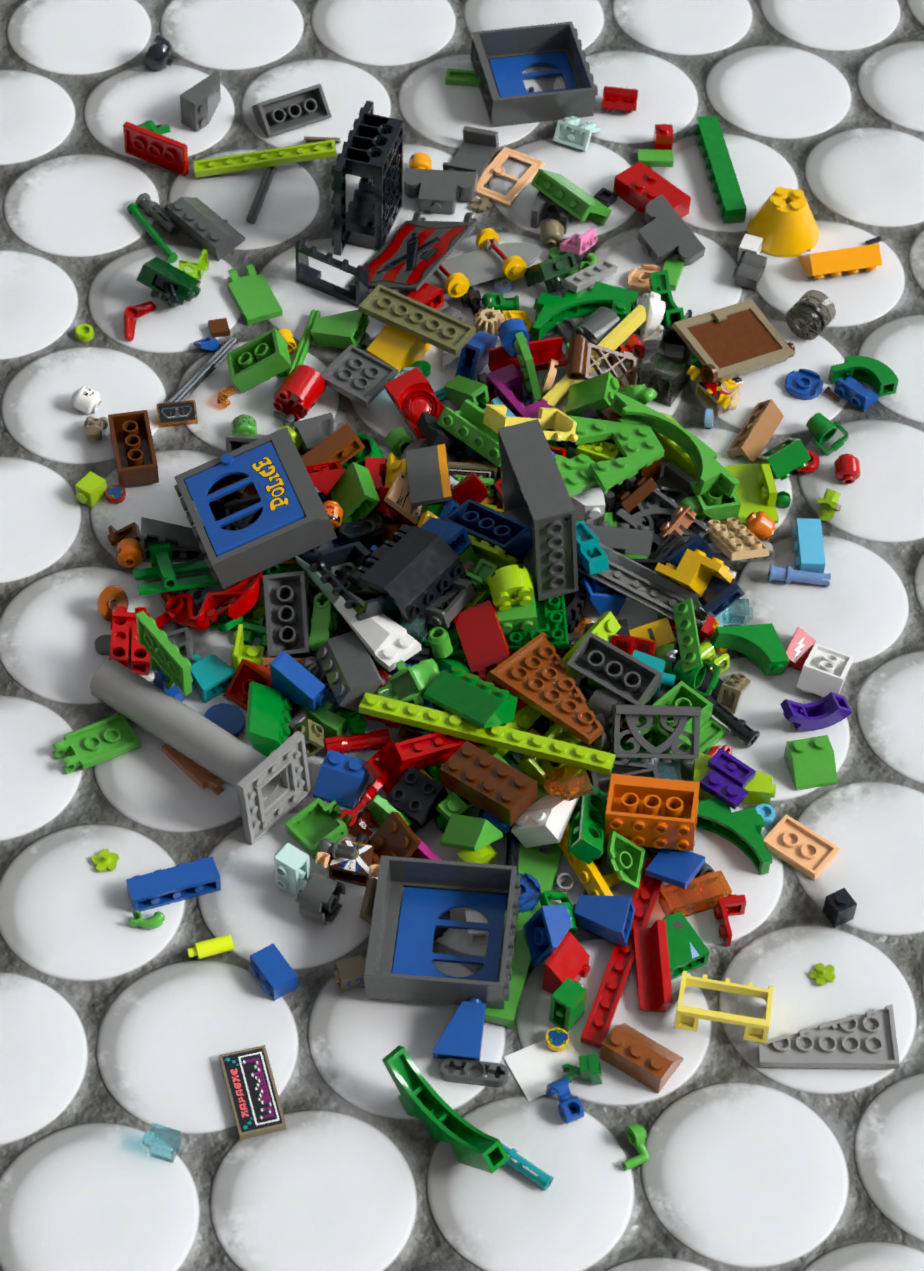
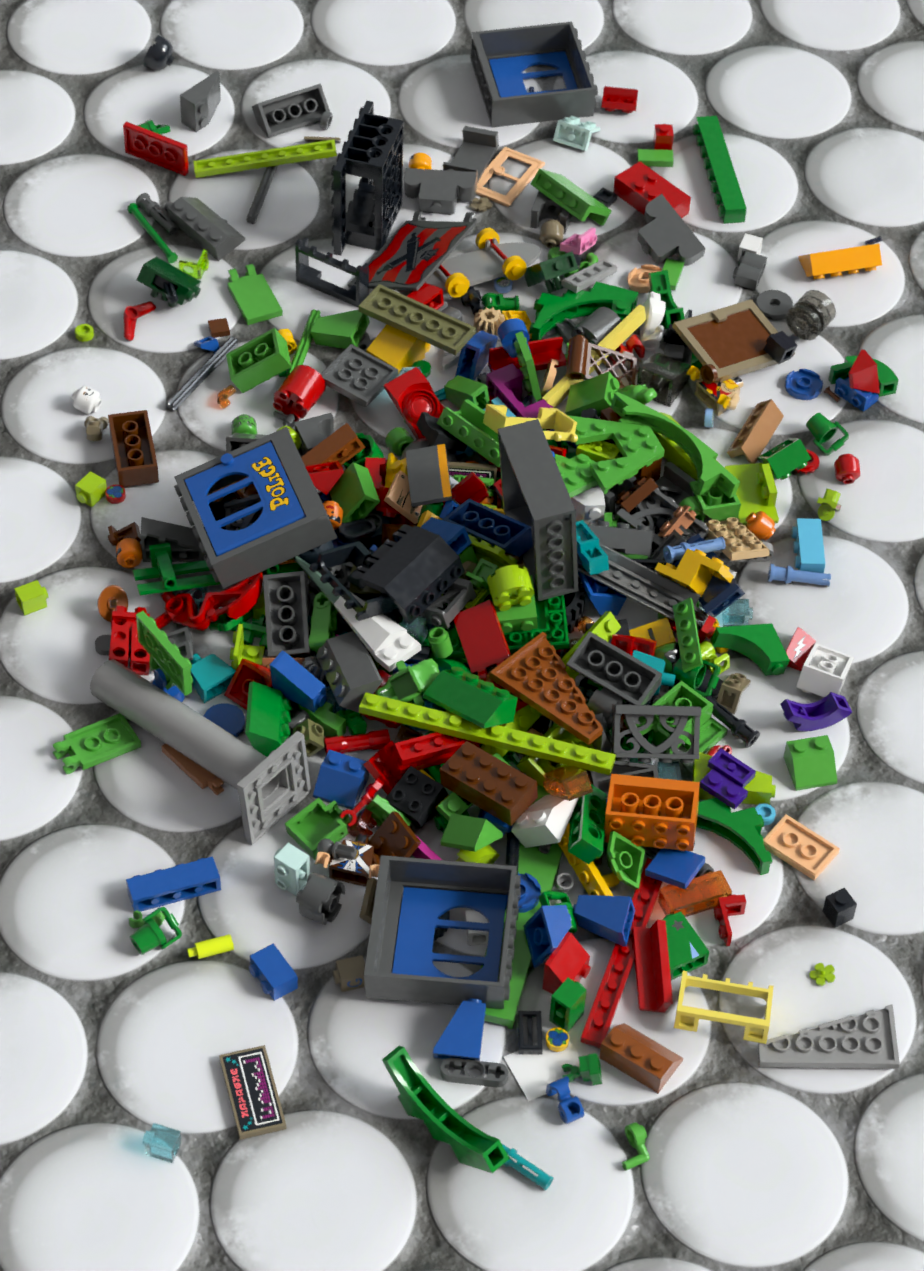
lime plant [92,848,119,872] -> none
slope [157,400,198,427] -> none
bright green tile [445,68,480,87] -> none
yellow cone [747,187,819,258] -> none
green hinge [775,491,791,509] -> none
none -> lime brick [14,580,49,616]
none -> green piece [130,907,182,955]
none -> dark grey tile [320,111,333,130]
none -> black tile [518,1011,542,1054]
none -> medium blue pin [663,537,726,564]
none -> dark grey tile [756,290,793,320]
none -> black brick [764,331,800,364]
none -> red slope [849,349,880,394]

